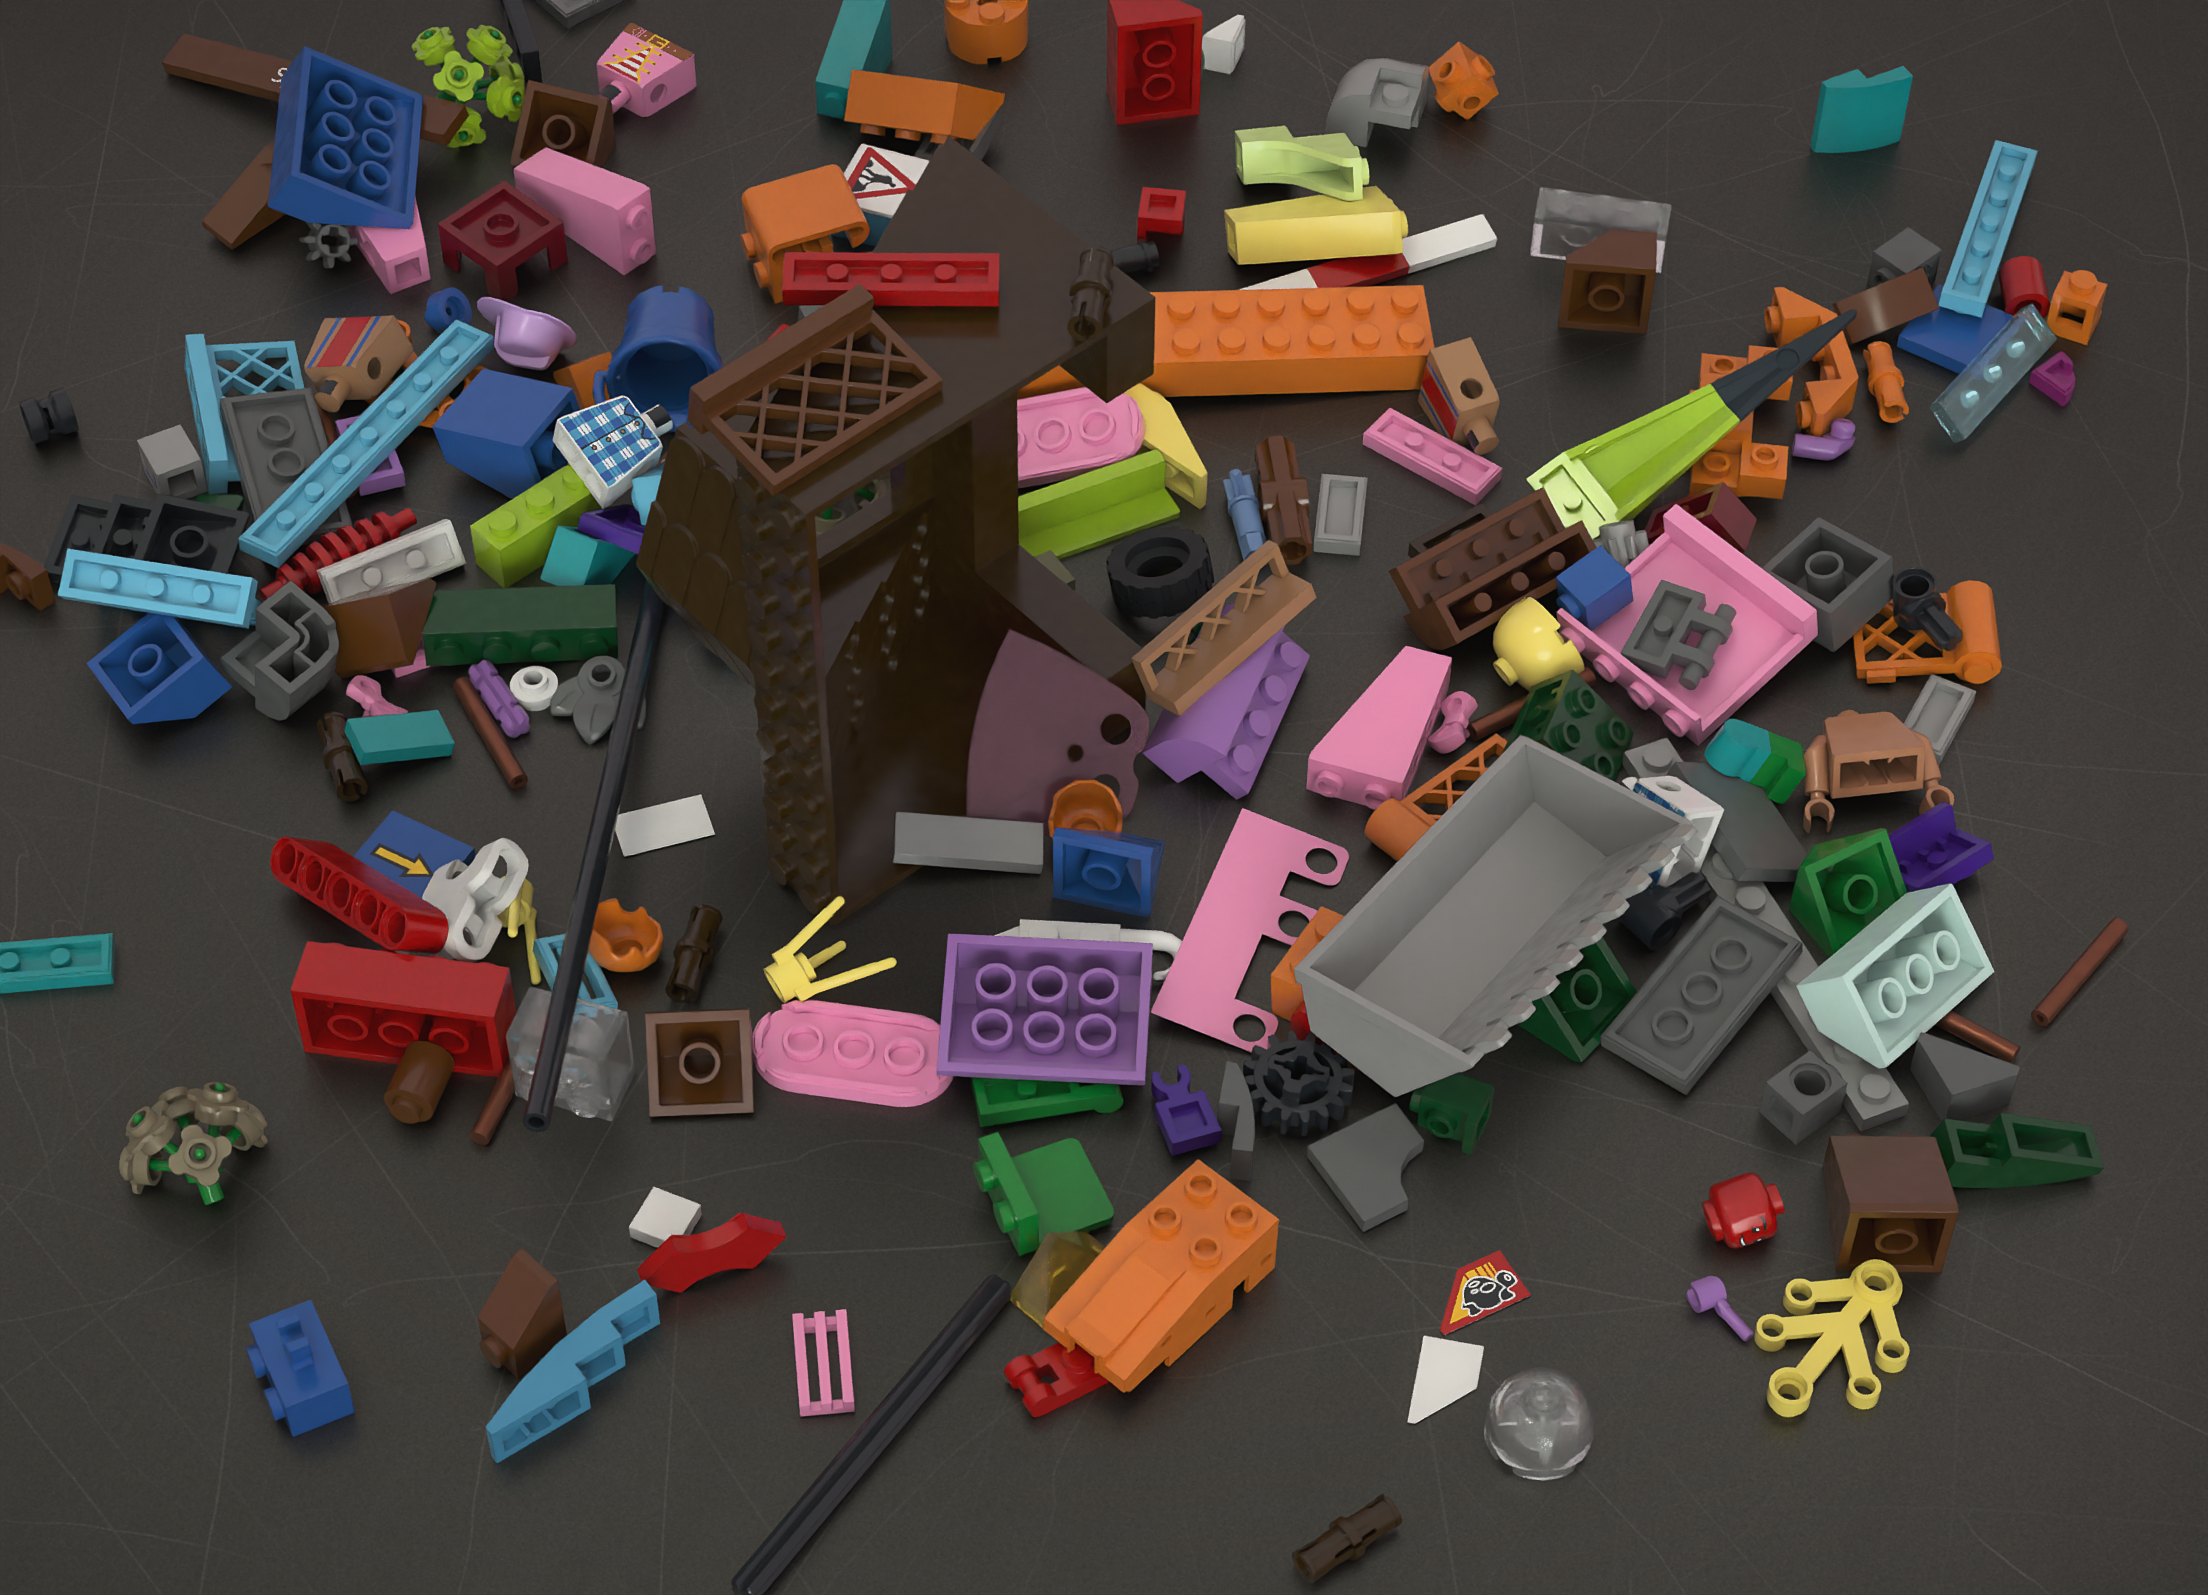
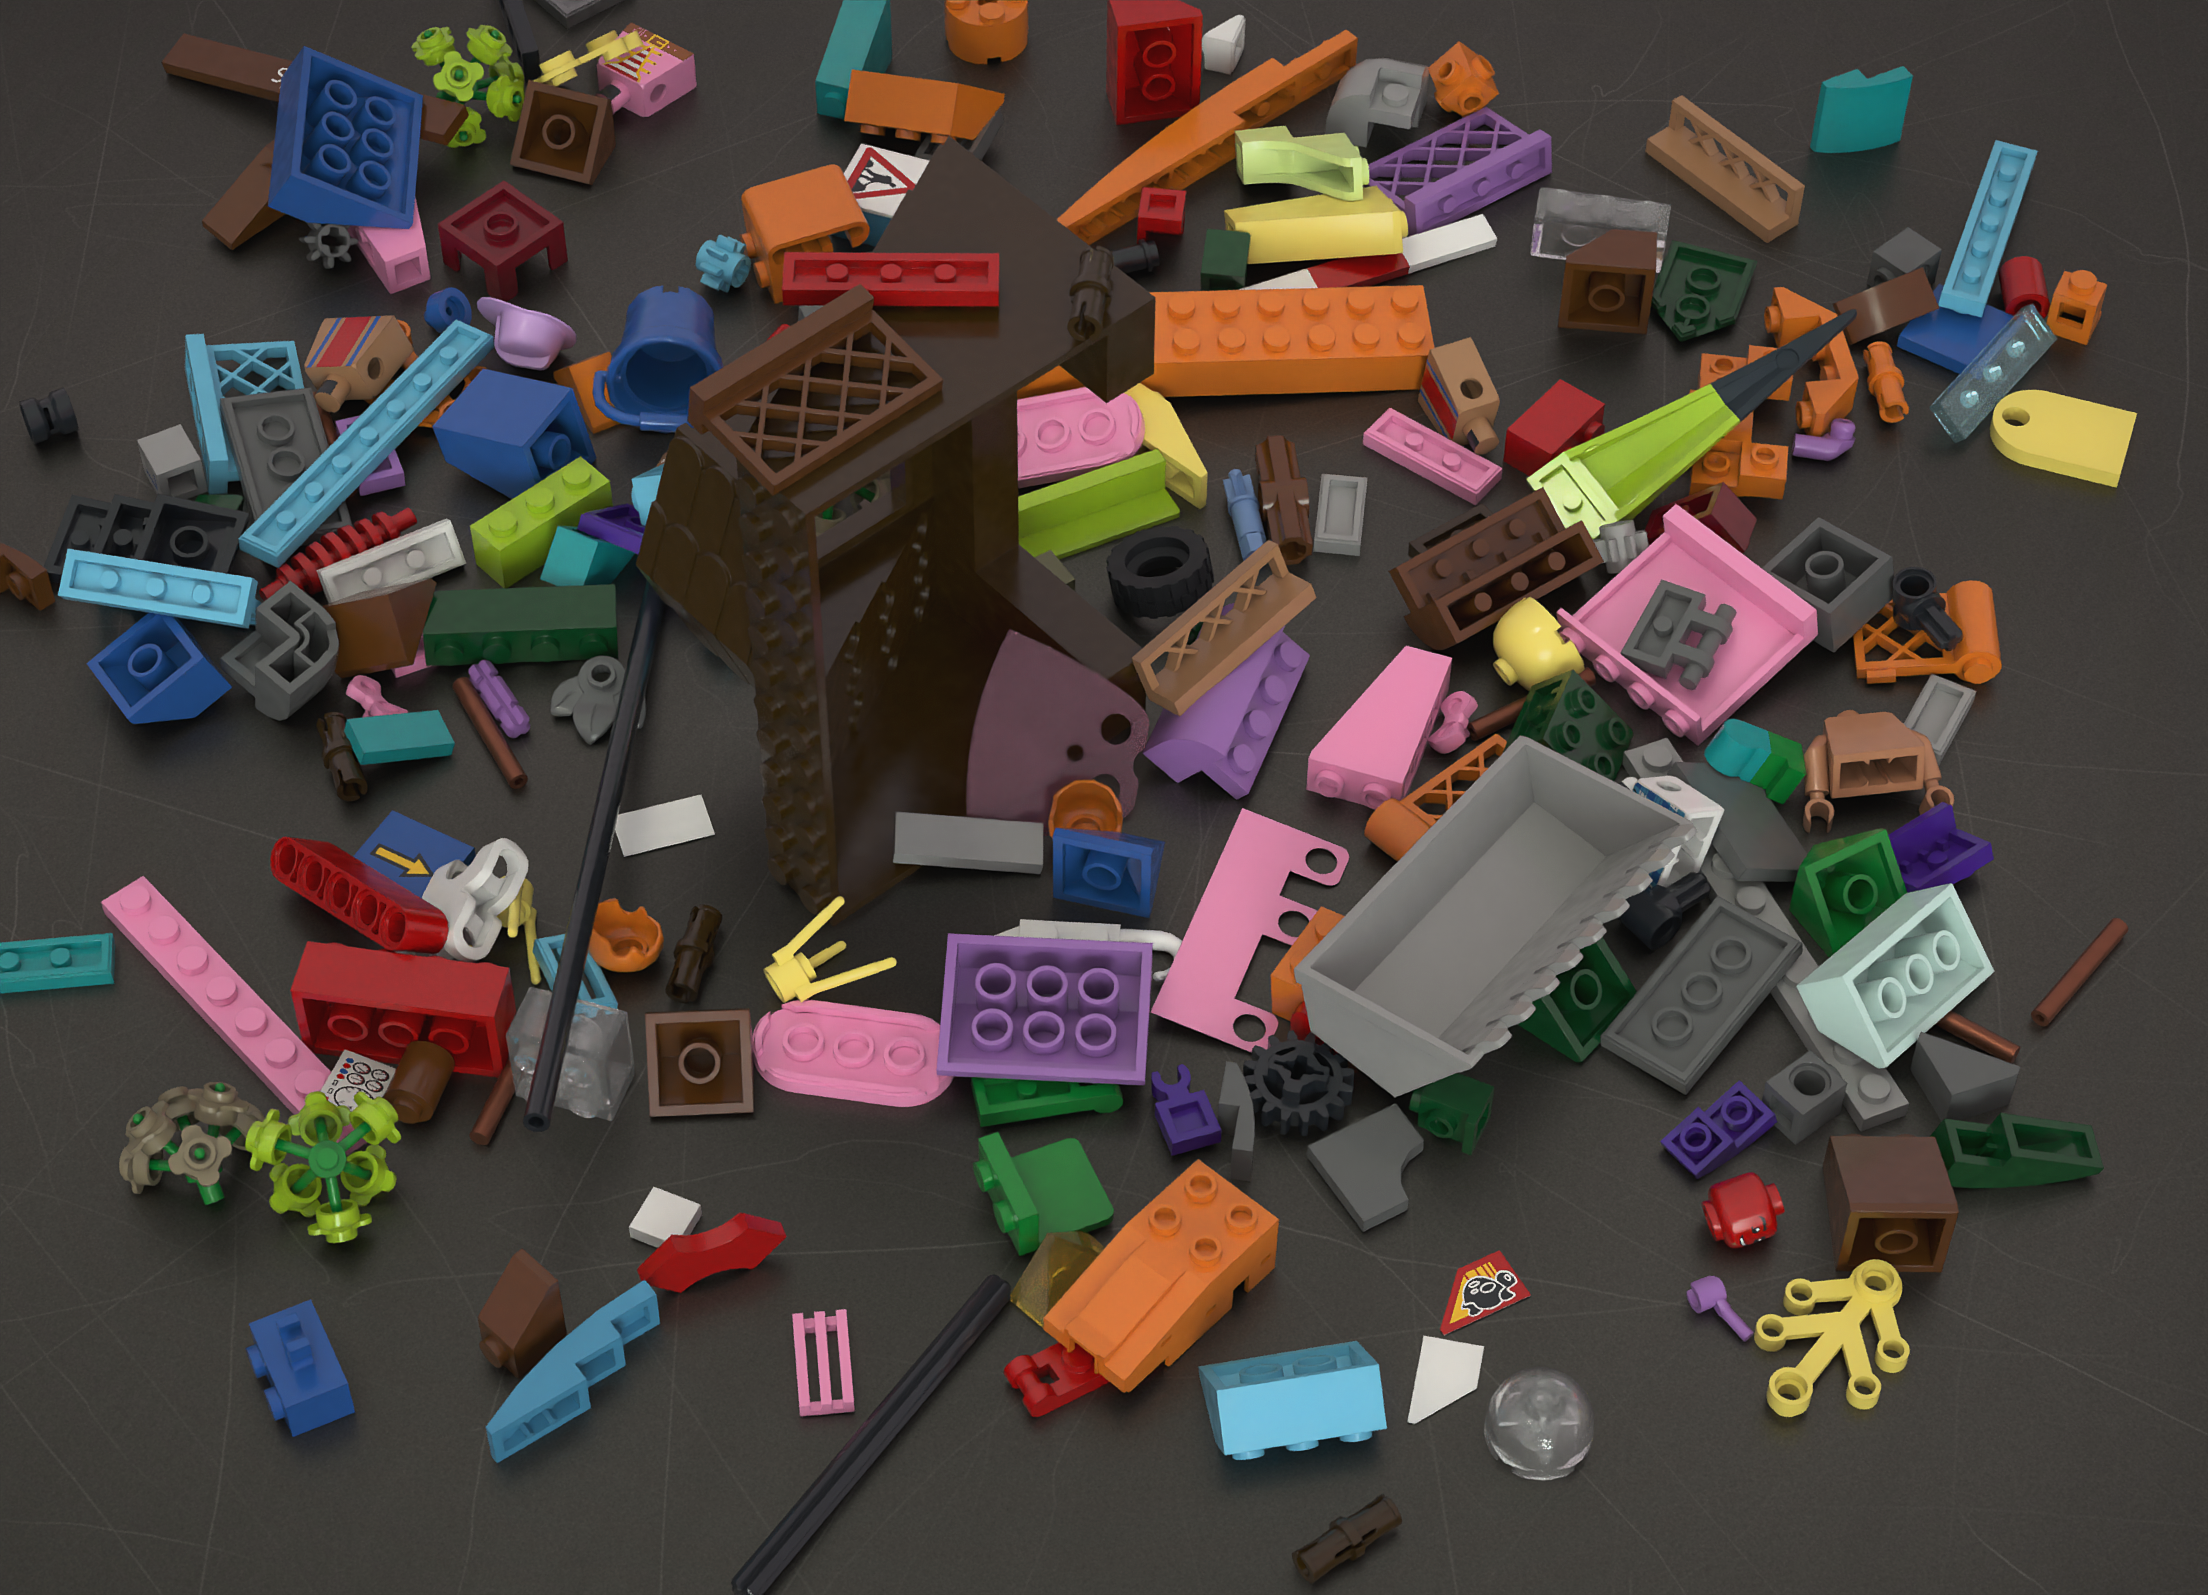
white plate [510,666,559,711] -> none
bright pink slope [513,147,656,275] -> none
torso [552,396,673,509] -> none
blue brick [1556,545,1634,631] -> none
magenta tile [2029,351,2076,407] -> none
none -> bright pink plate [101,876,367,1156]
none -> lime plant [245,1091,401,1243]
none -> white sticker [320,1049,396,1111]
none -> light yellow plant [534,30,643,87]
none -> medium azure gear [696,235,751,292]
none -> orange slope [1057,30,1358,245]
none -> medium azure slope [1198,1341,1387,1460]
none -> dark green panel [1201,228,1251,291]
none -> medium lavender fence [1363,107,1552,236]
none -> red brick [1503,379,1605,476]
none -> medium nougat fence [1645,95,1805,243]
none -> dark green tile [1651,240,1757,342]
none -> dark purple slope [1660,1080,1778,1179]
none -> light yellow tile [1990,390,2137,488]

